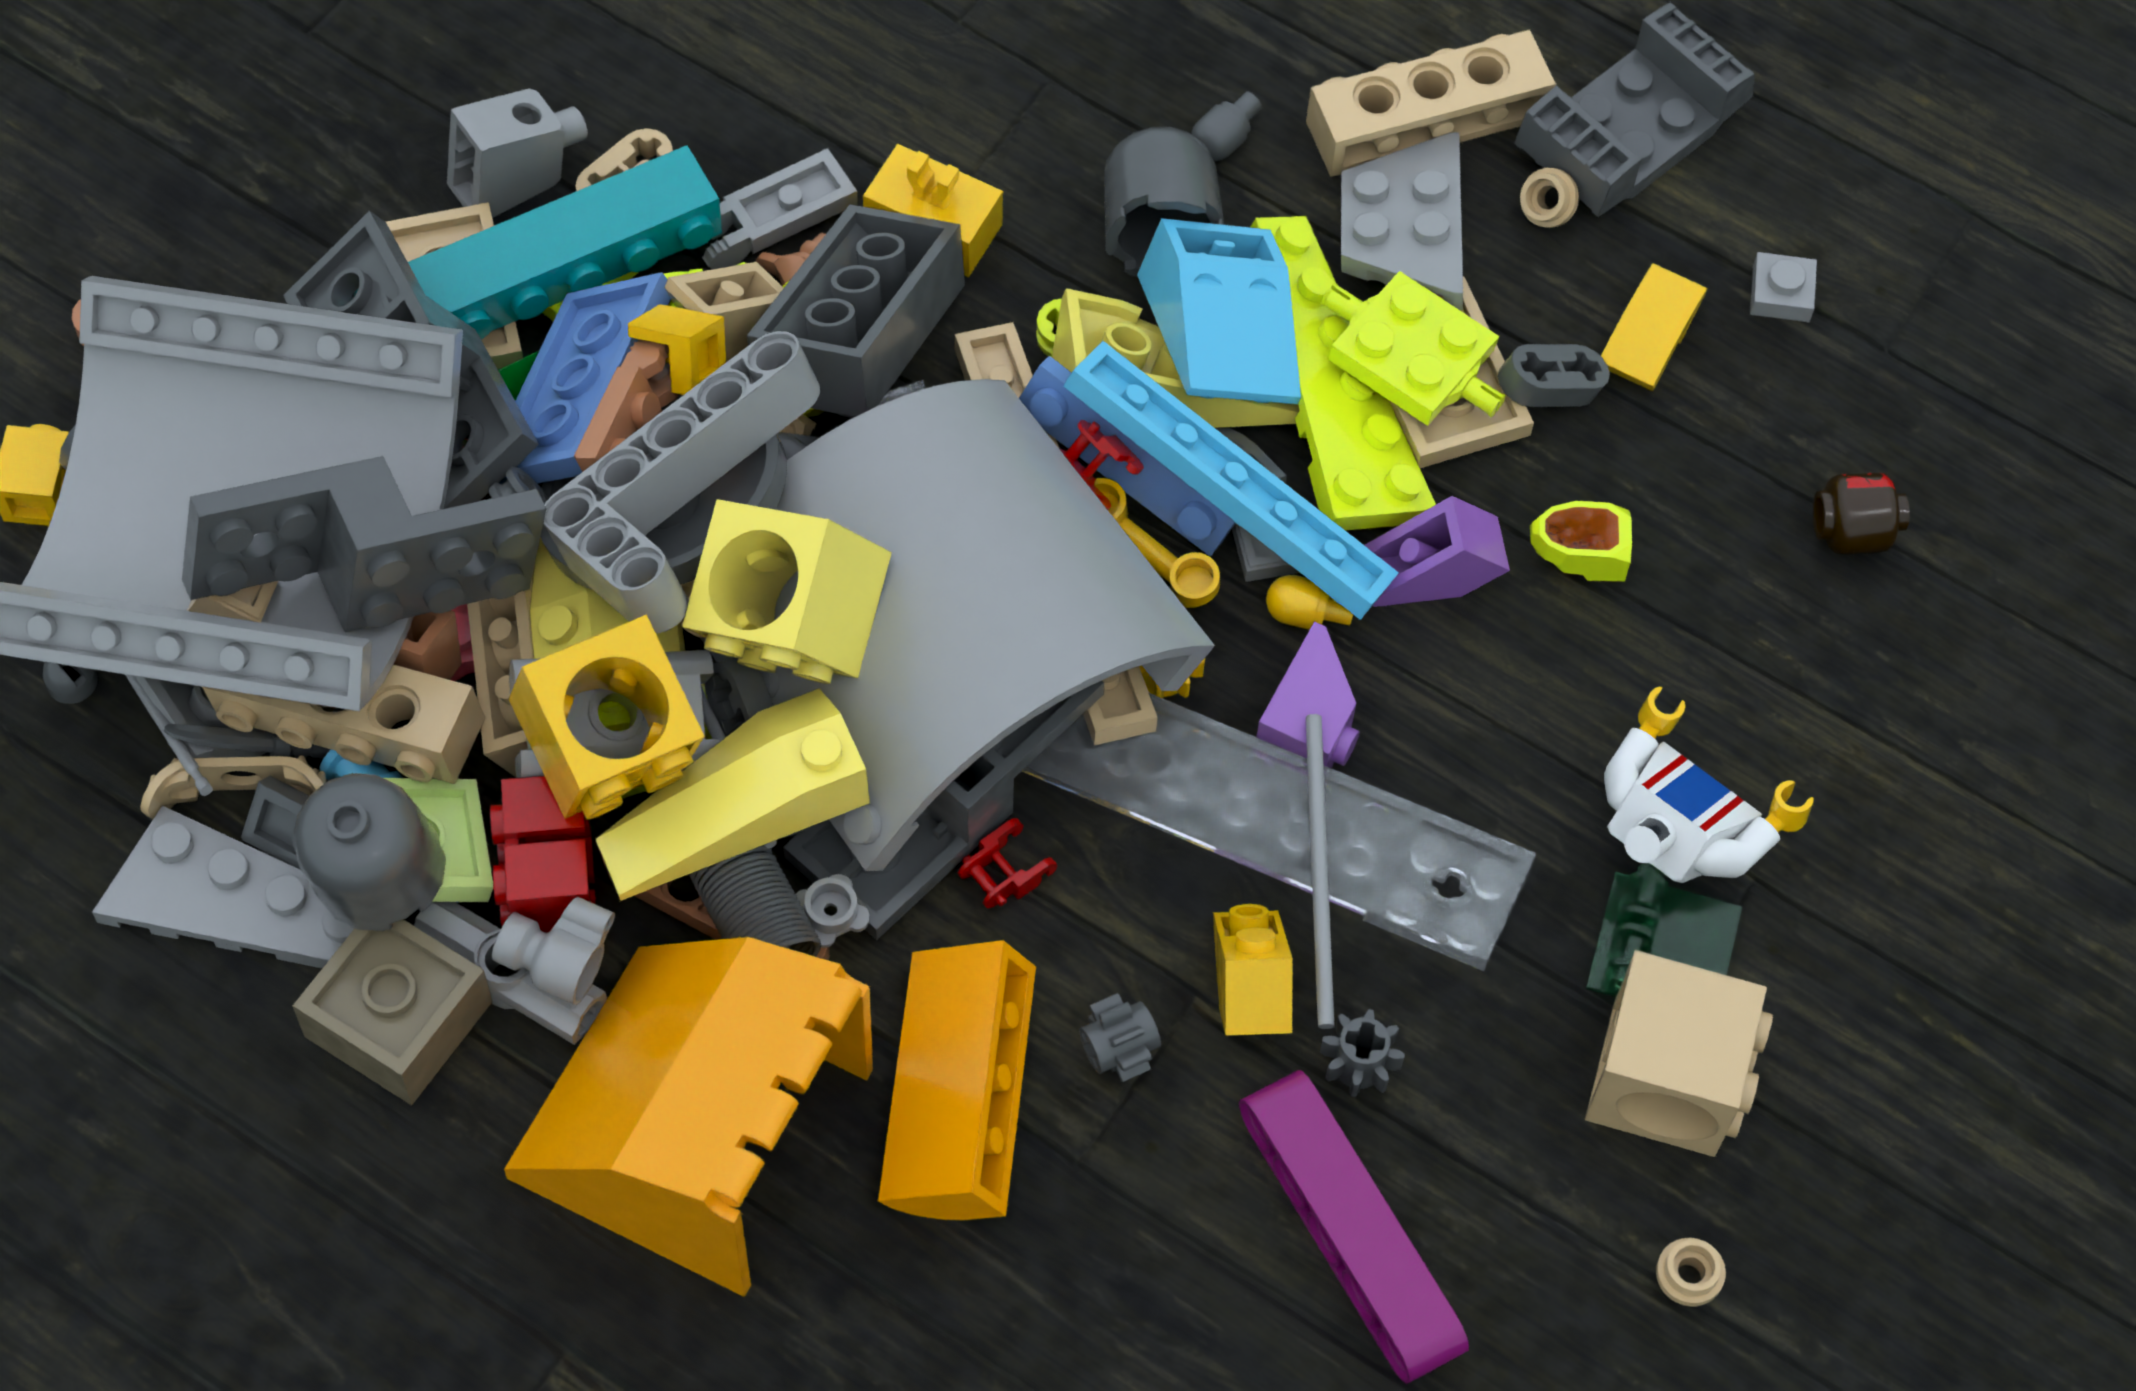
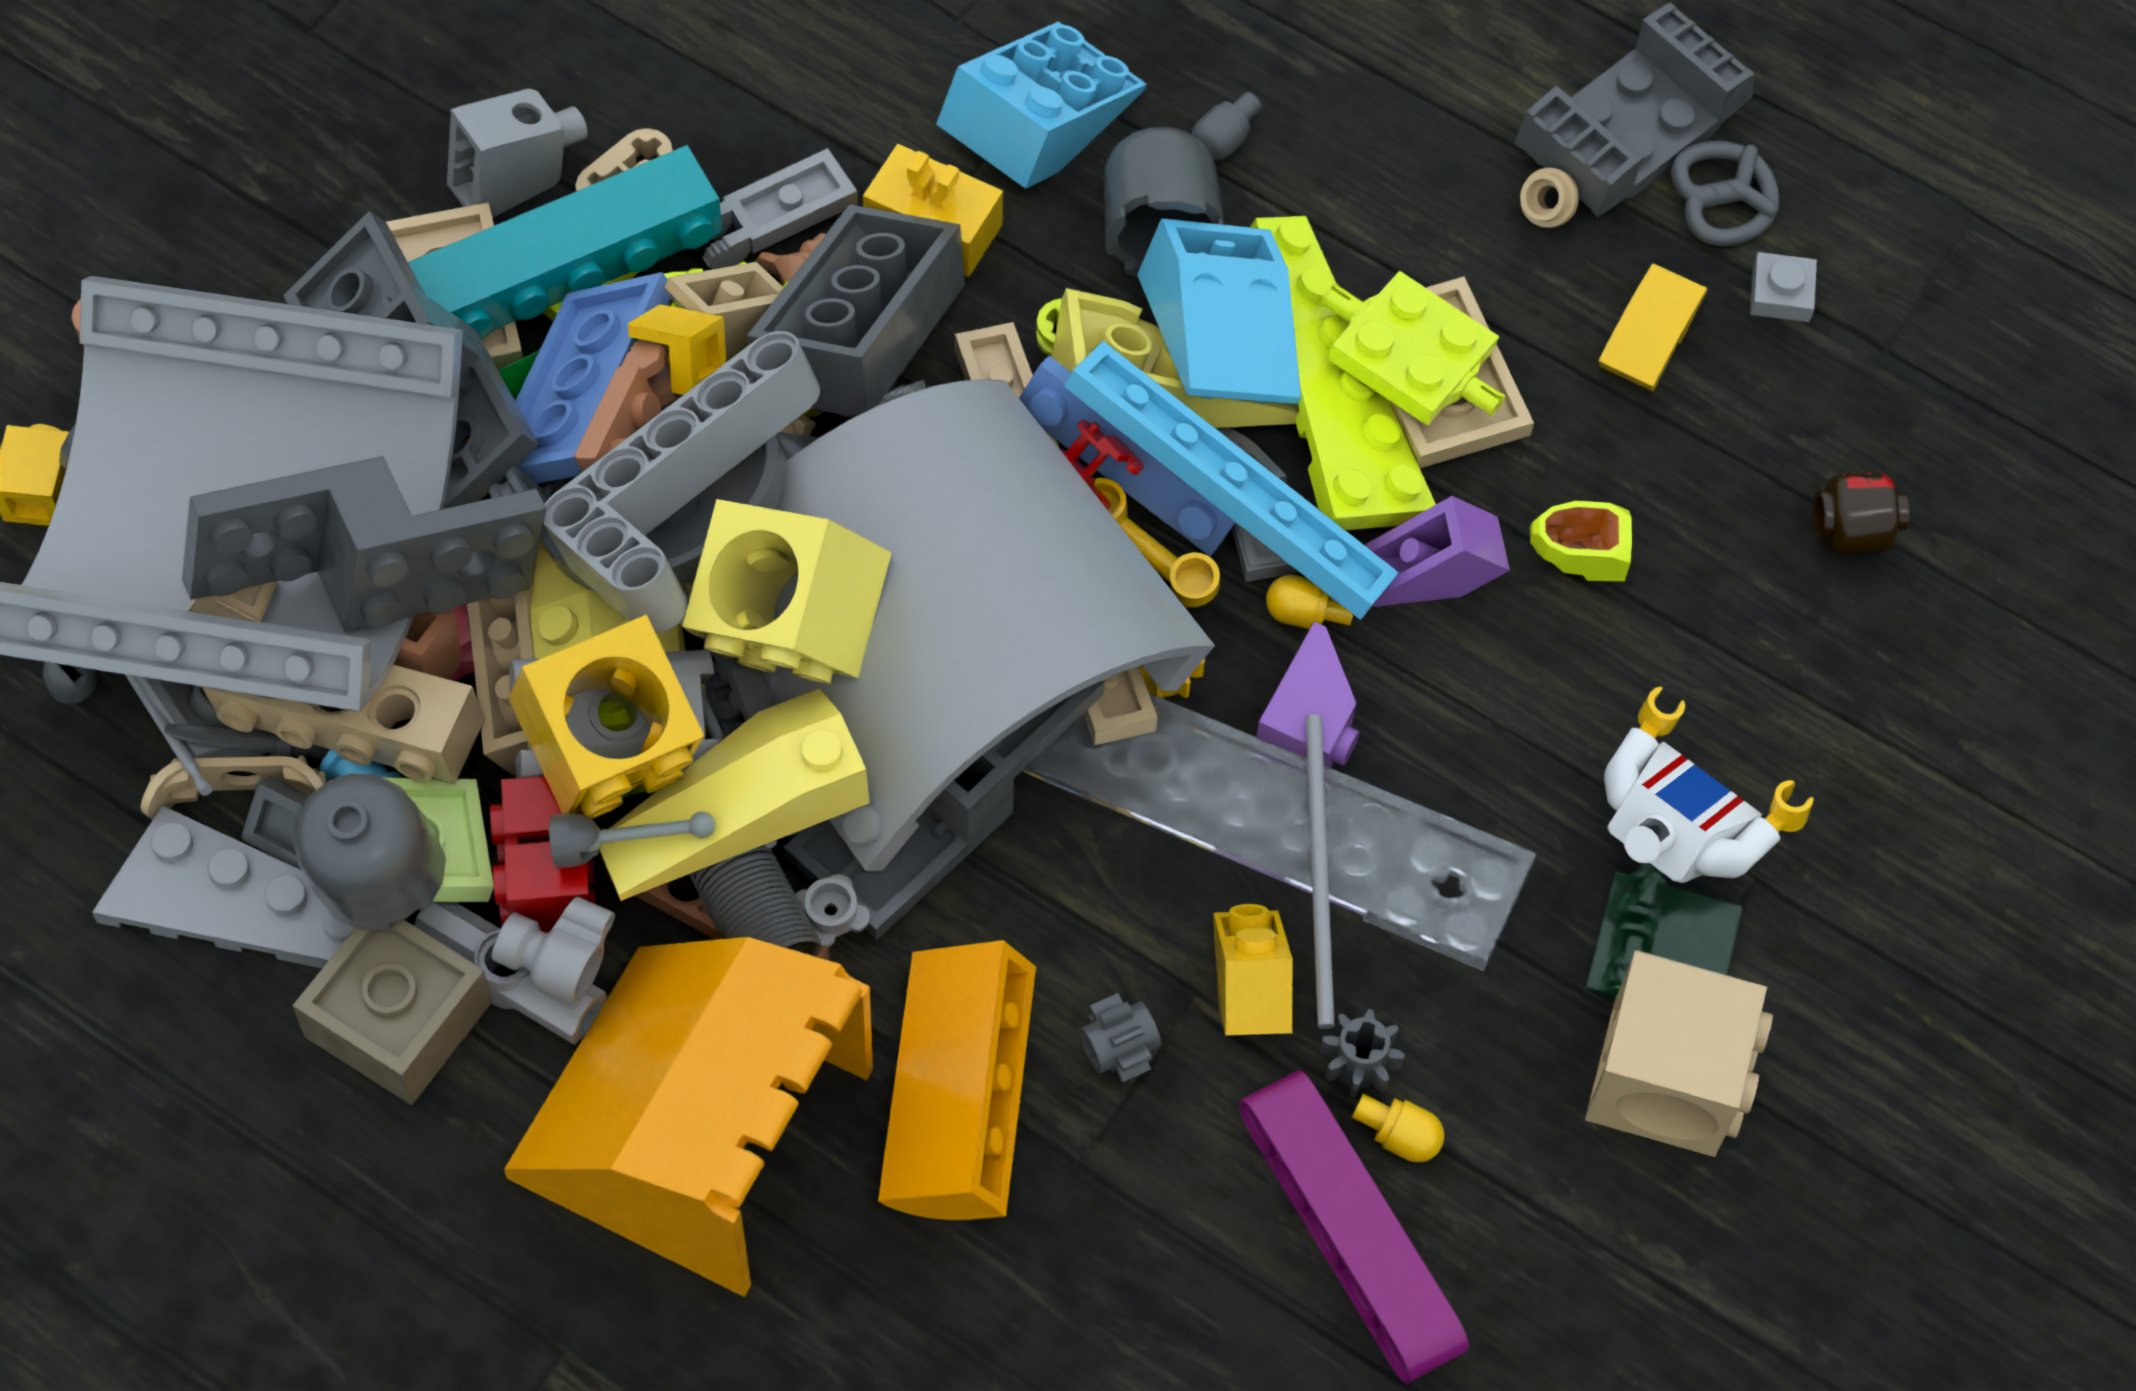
red piece [958,818,1058,908] -> none
tan brick [1306,30,1556,177] -> none
light grey wing [1341,132,1463,310] -> none
dark grey beam [1497,344,1610,407] -> none
tan plate [1656,1238,1726,1306] -> none
none -> hinge [549,811,716,869]
none -> medium azure slope [936,22,1147,189]
none -> yellow cylinder [1351,1094,1445,1163]
none -> dark grey piece [1670,140,1780,246]

